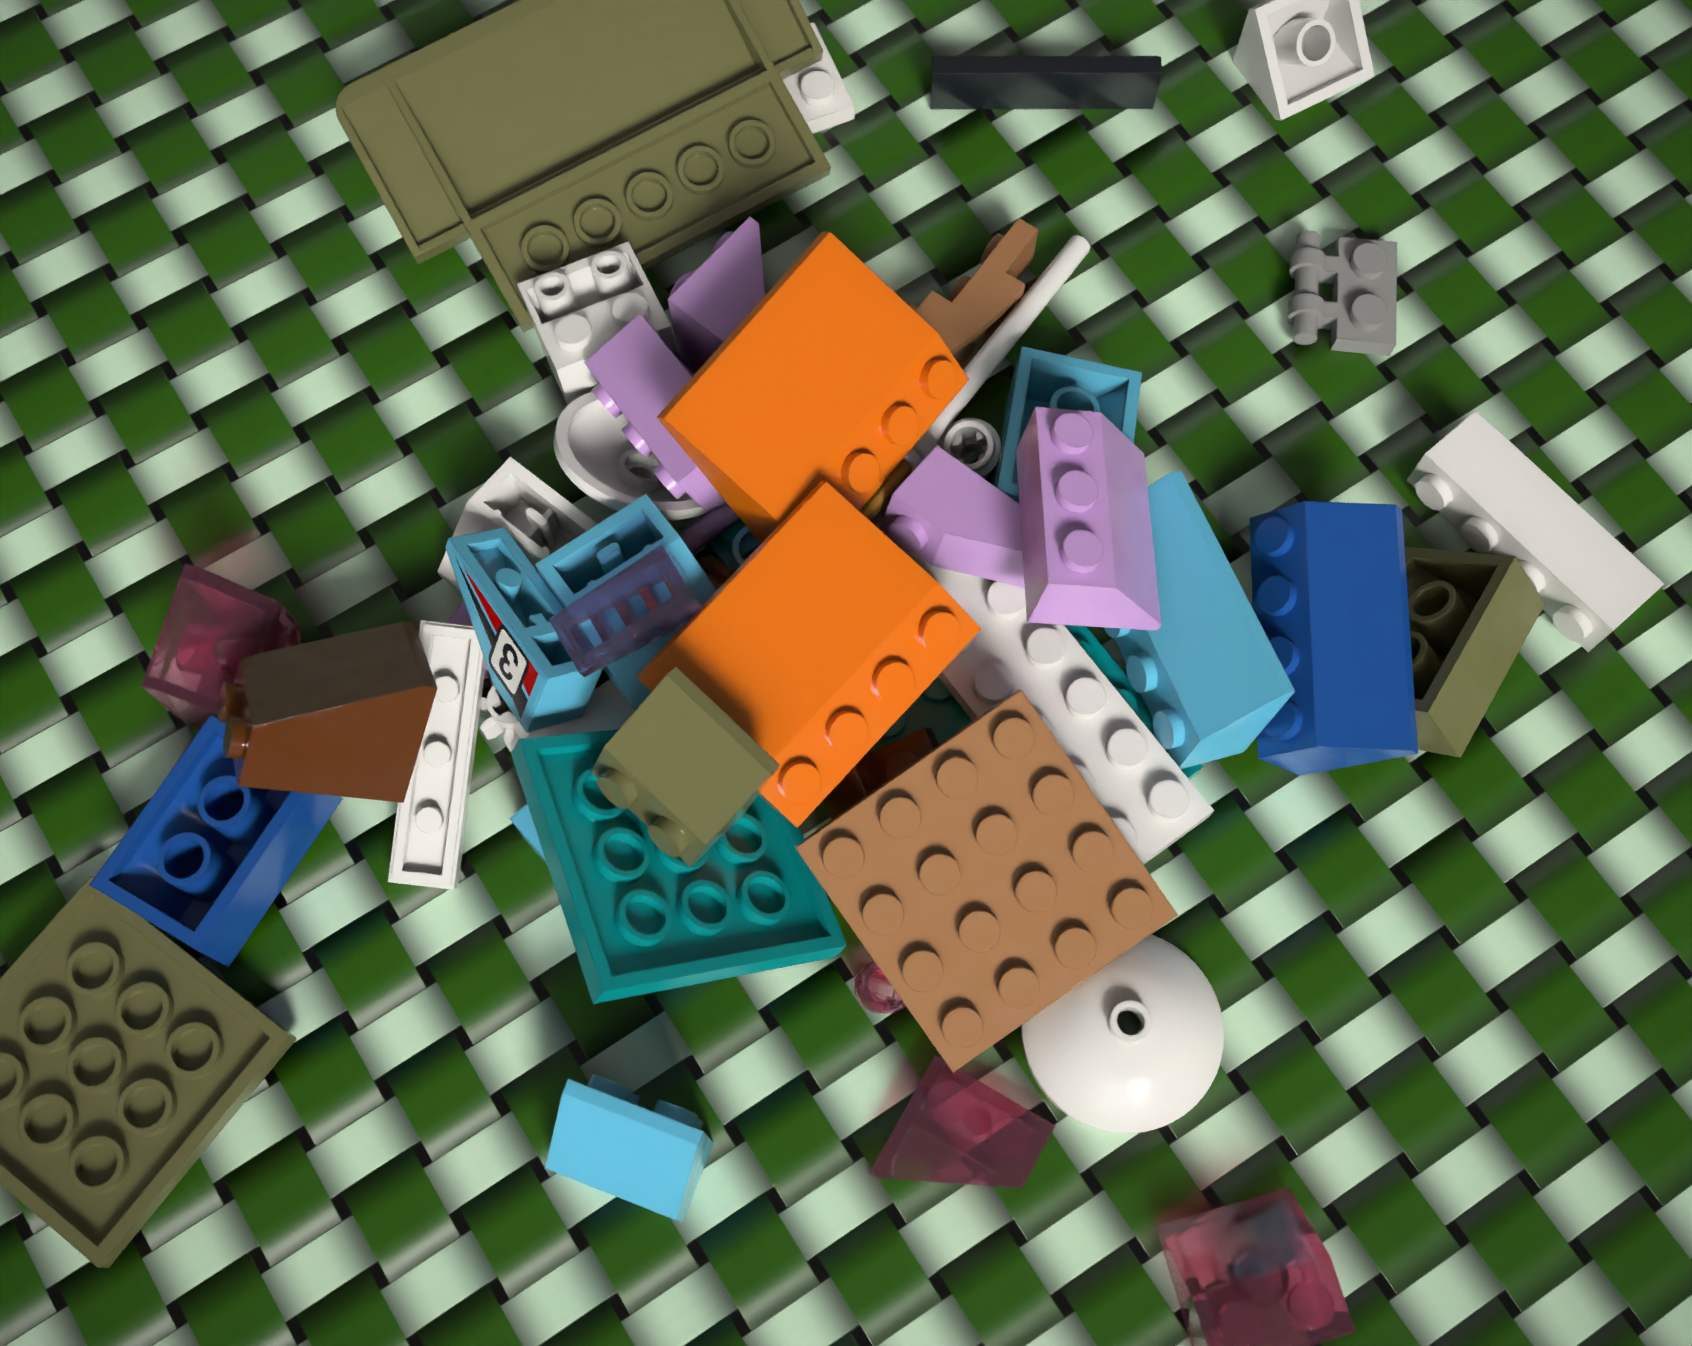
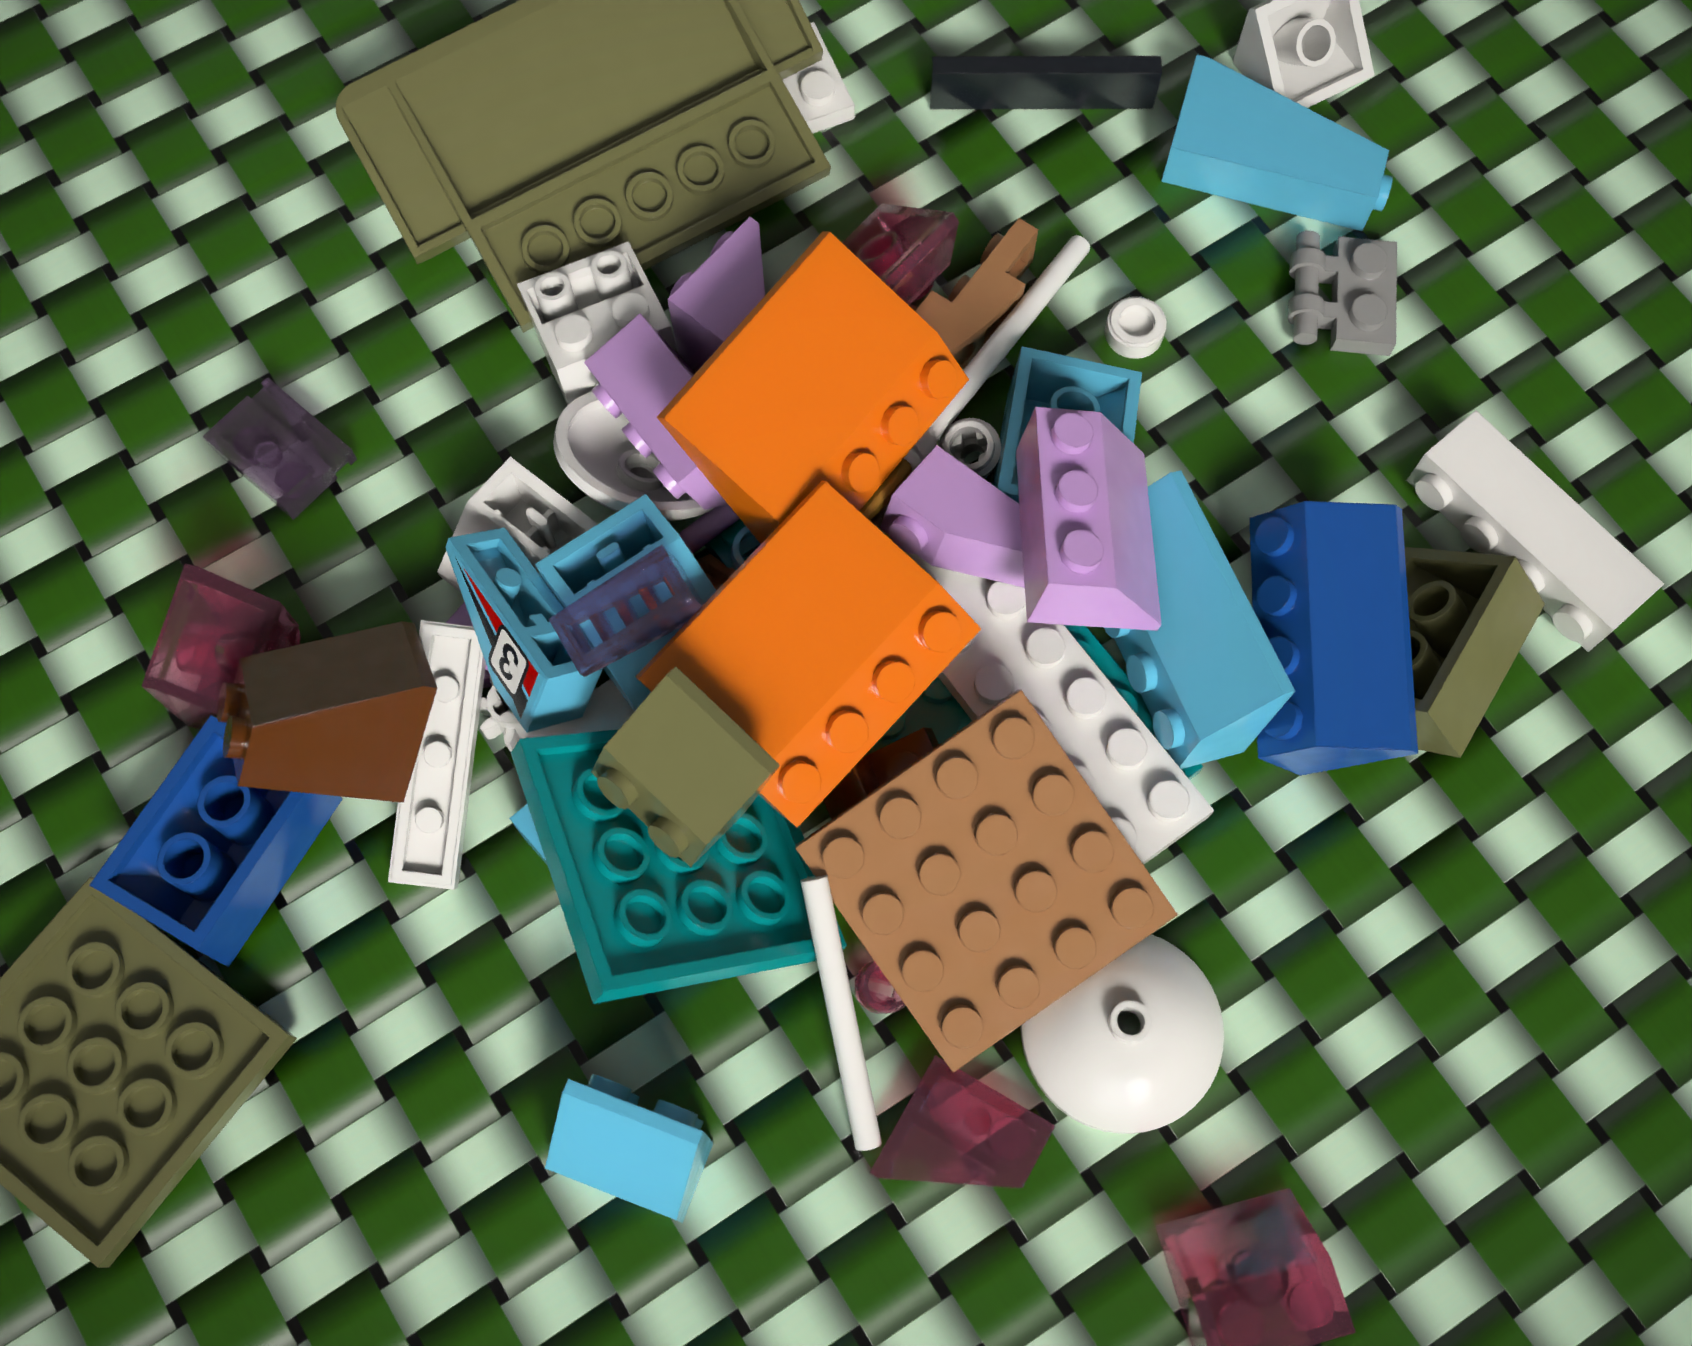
none -> clear purple plate [202,377,357,520]
none -> white bar [800,875,882,1151]
none -> clear pink slope [842,204,959,305]
none -> white tile [1105,297,1167,359]
none -> medium azure slope [1161,55,1393,231]

